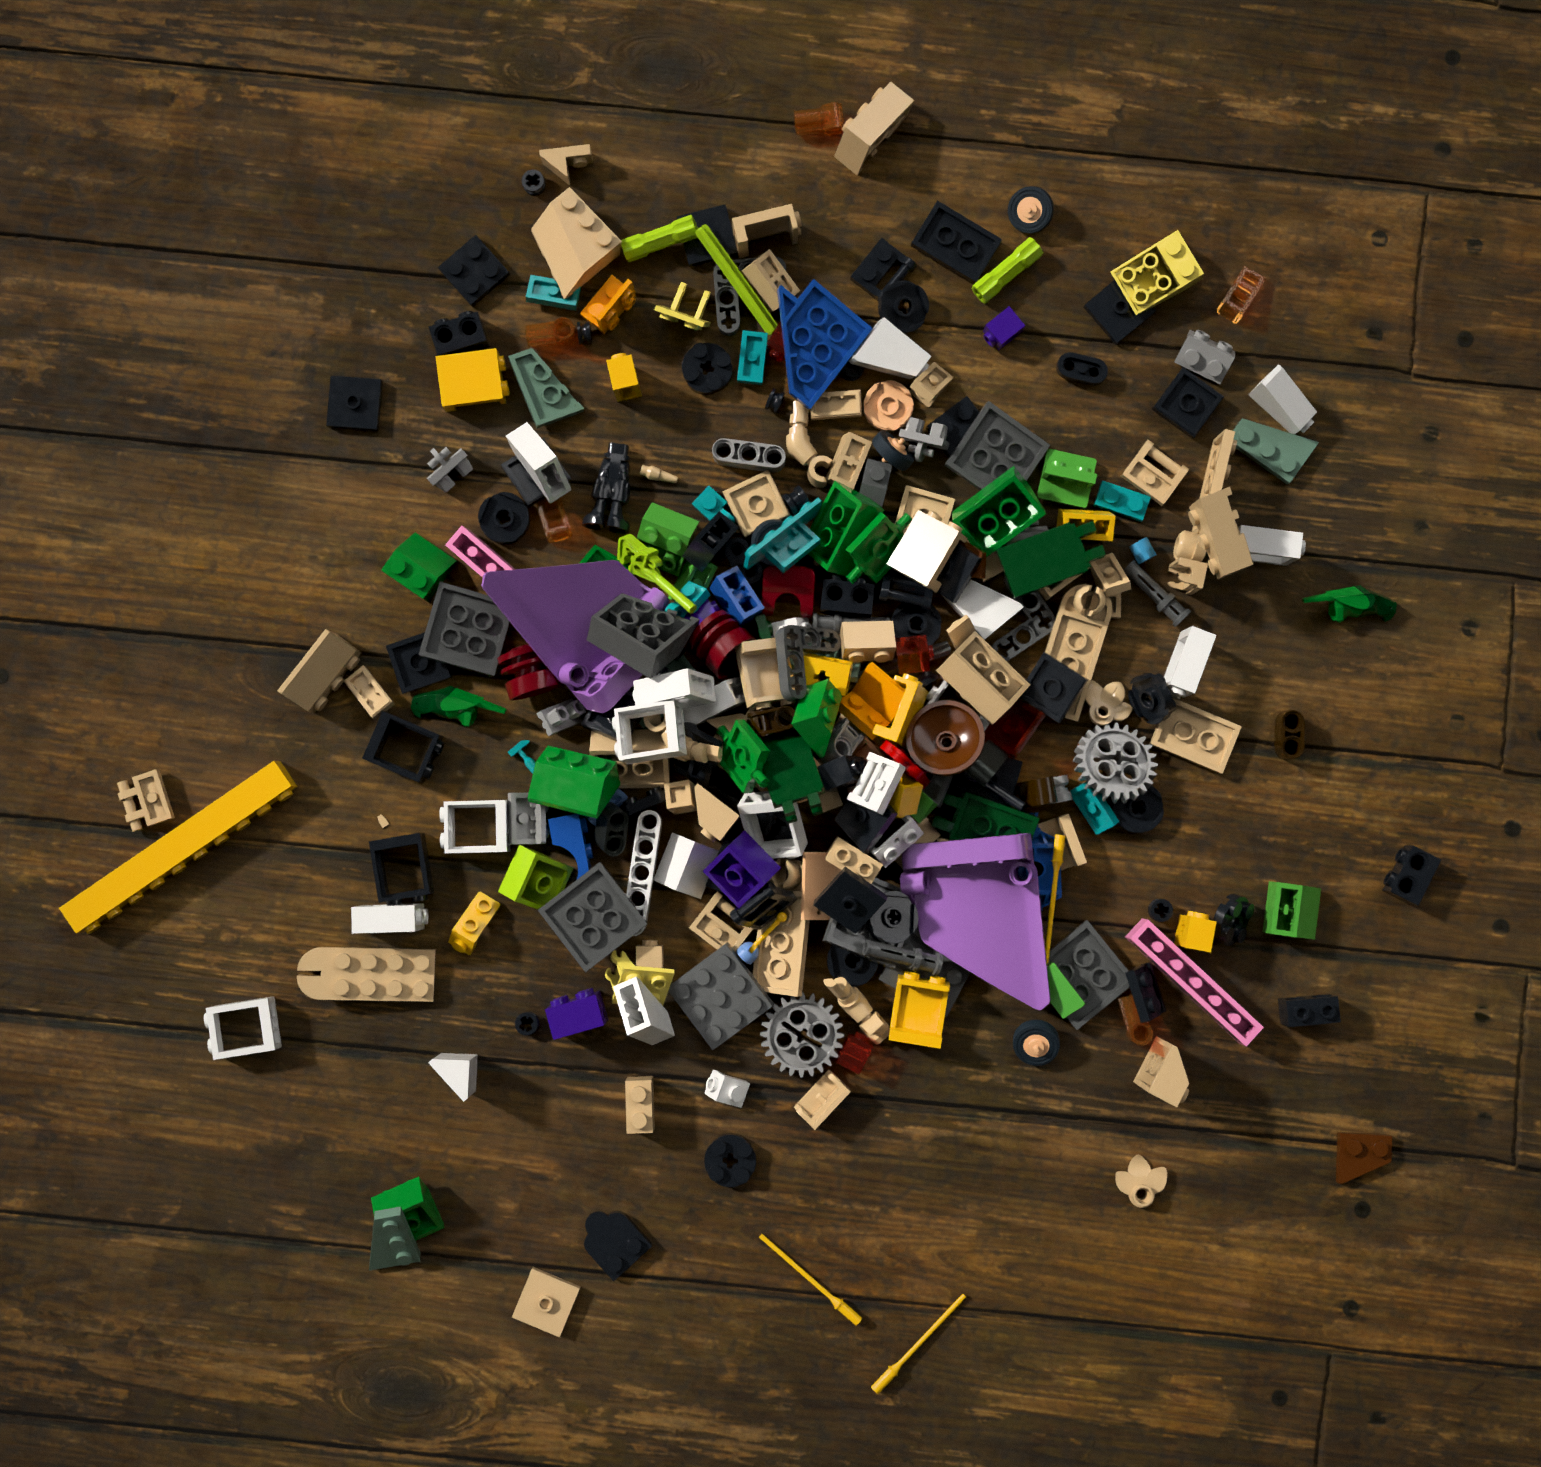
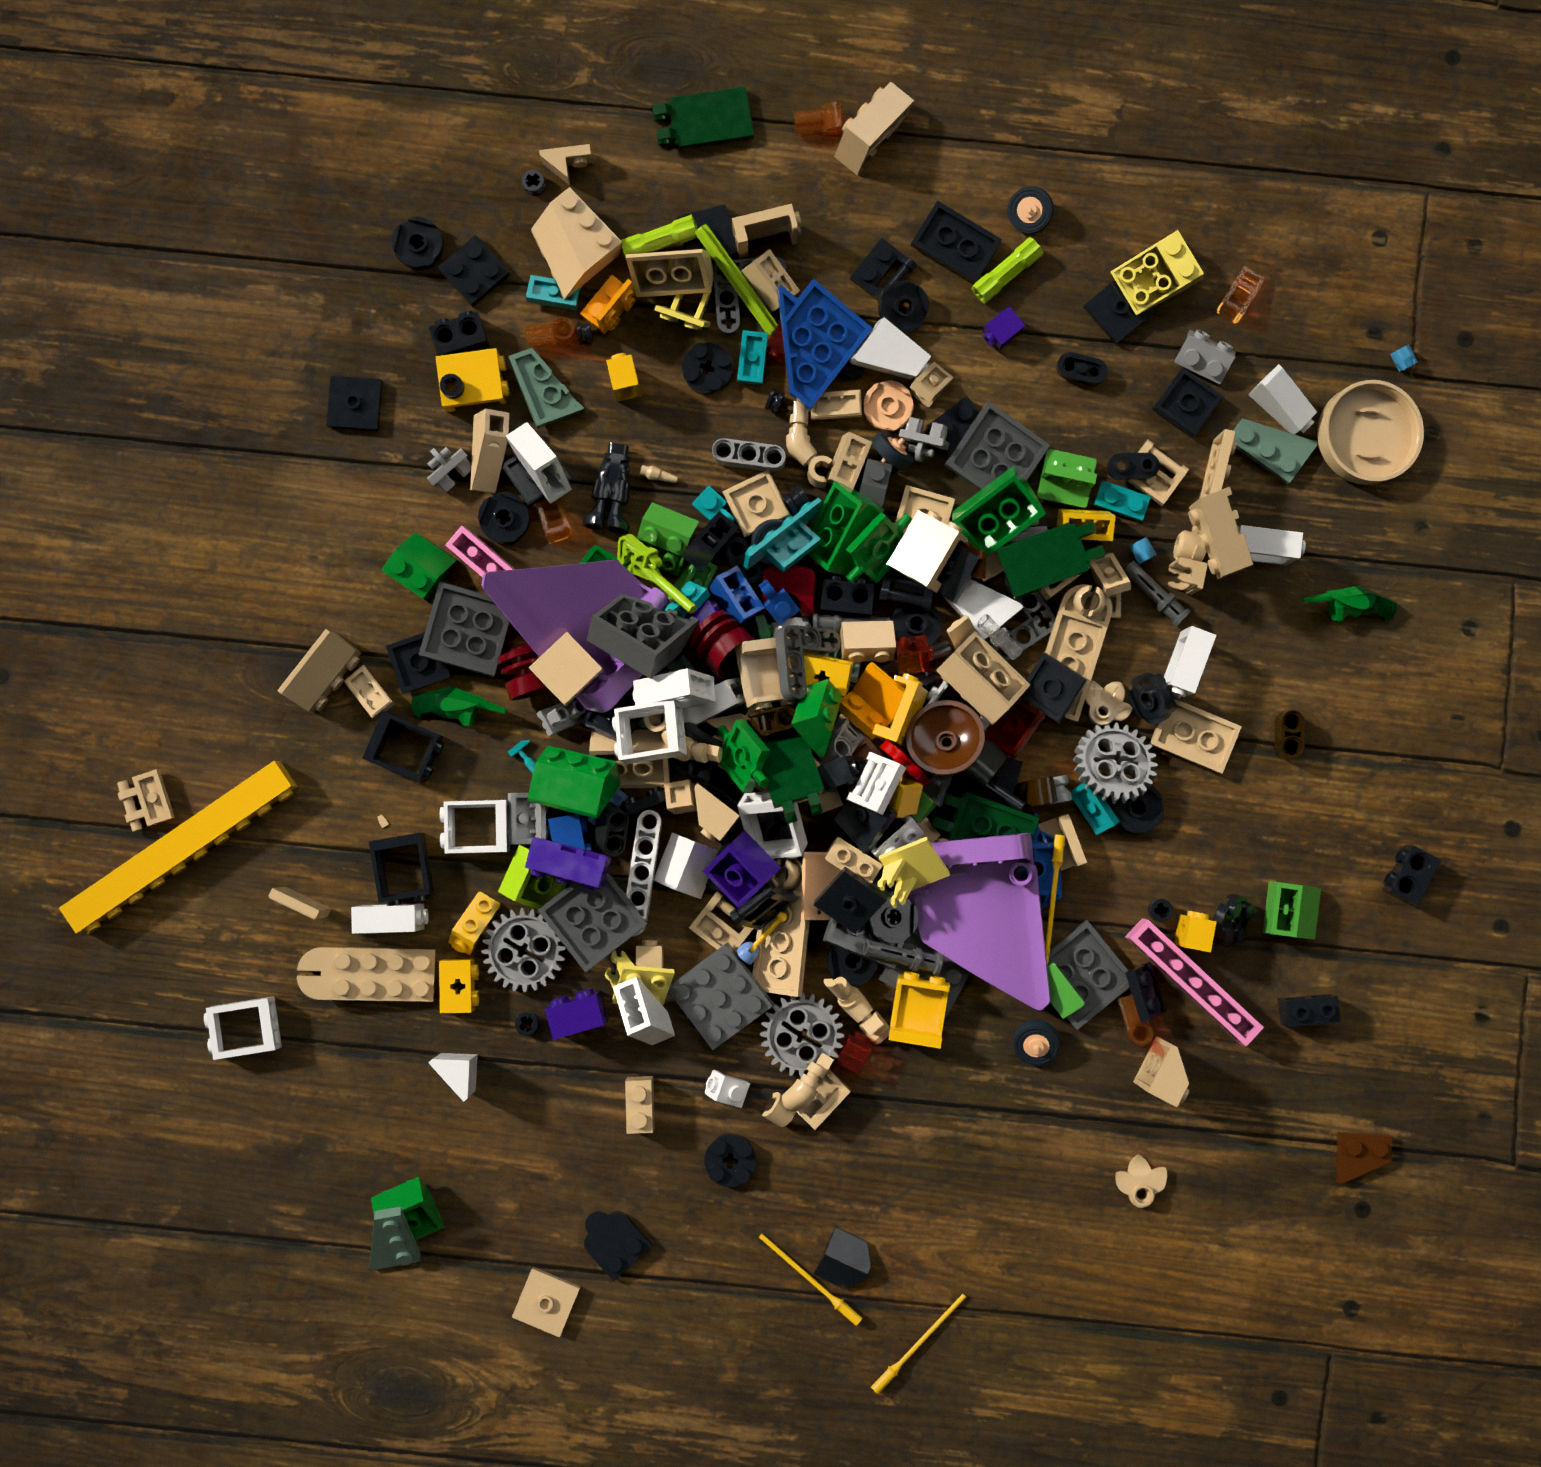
none -> tan tile [268,887,332,919]
none -> black plate [391,217,444,270]
none -> black bush [439,374,465,399]
none -> yellow brick [439,959,479,1013]
none -> tan slope [470,409,509,494]
none -> light grey gear [482,908,567,992]
none -> dark purple wedge [525,837,612,891]
none -> tan tile [529,632,603,706]
none -> tan slope [626,249,714,297]
none -> dark green tile [652,86,754,150]
none -> blue plate [759,579,800,625]
none -> tan piece [762,1053,834,1127]
none -> black slope [813,1226,871,1290]
none -> light yellow plate [878,837,950,908]
none -> clear pin [977,614,1023,660]
none -> black plate [1107,453,1160,480]
none -> tan piece [1317,380,1424,485]
none -> dark azure hose [1390,344,1418,372]

